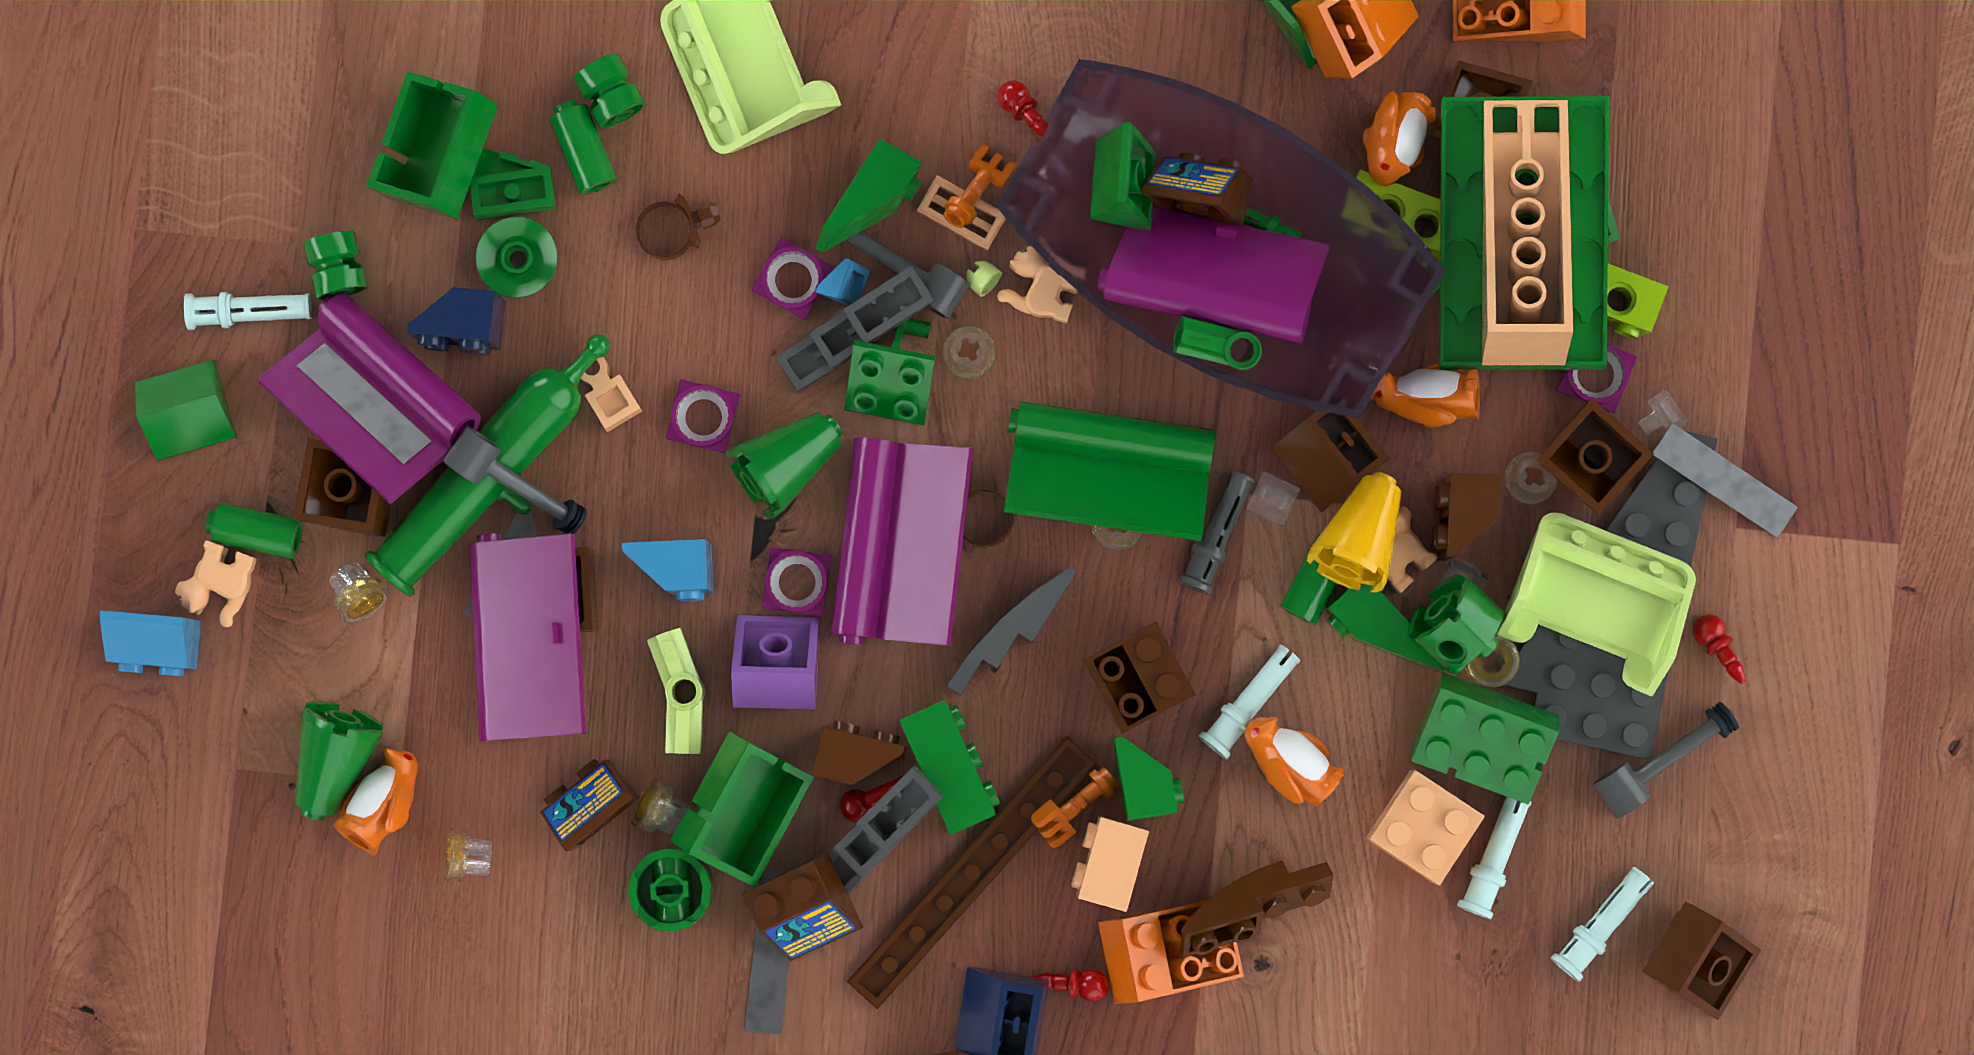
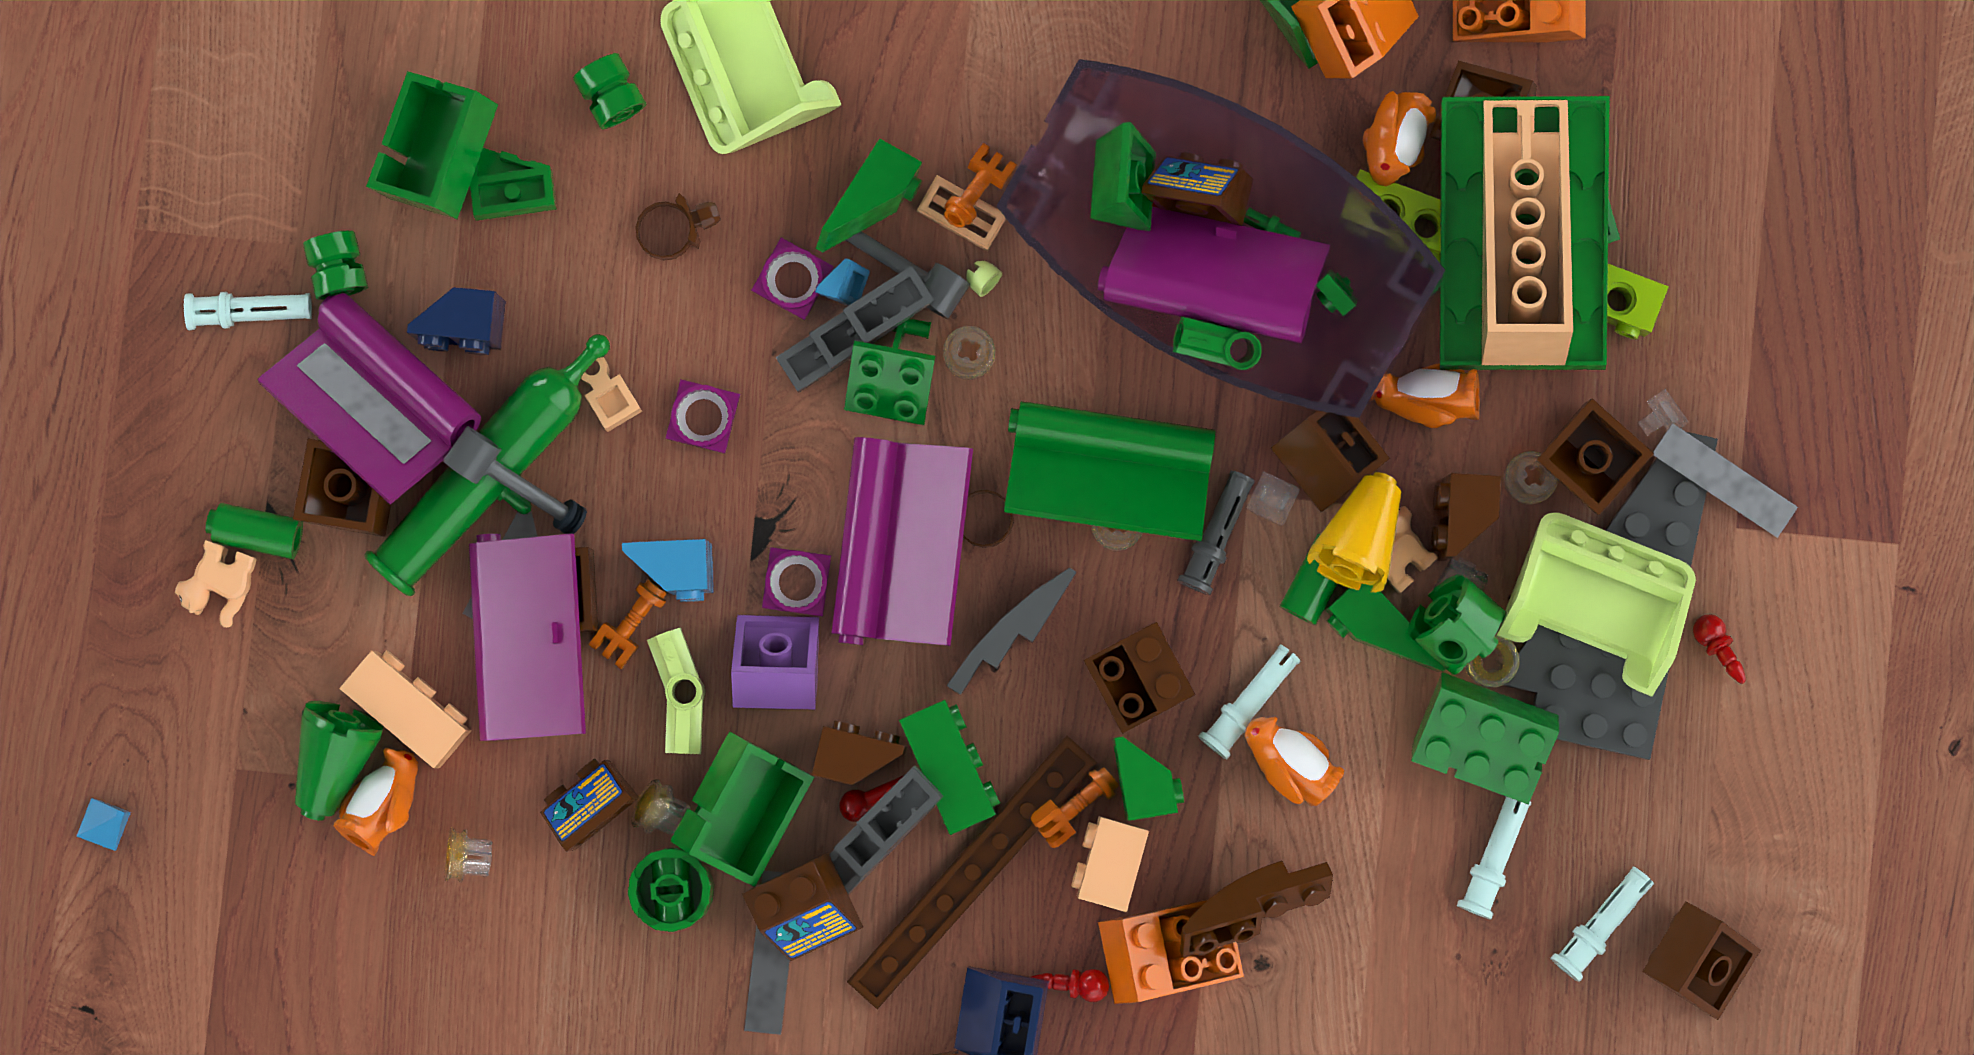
dark azure slope [100,610,202,677] -> none
green slope [135,359,237,461] -> none
clear piece [329,563,389,623] -> none
green dish [476,217,558,298] -> none
green brick [549,100,618,196] -> none
green cone [725,412,843,519] -> none
red bar [997,80,1053,141] -> none
light nougat animal [997,244,1083,324] -> none
light nougat brick [1365,770,1485,886] -> none
magenta piece [1557,343,1637,414] -> none
dark grey piece [1593,702,1739,819] -> none
none -> dark azure slope [76,798,131,851]
none -> light nougat brick [339,650,472,768]
none -> orange hinge [589,578,668,670]
none -> green plate [1316,269,1358,316]

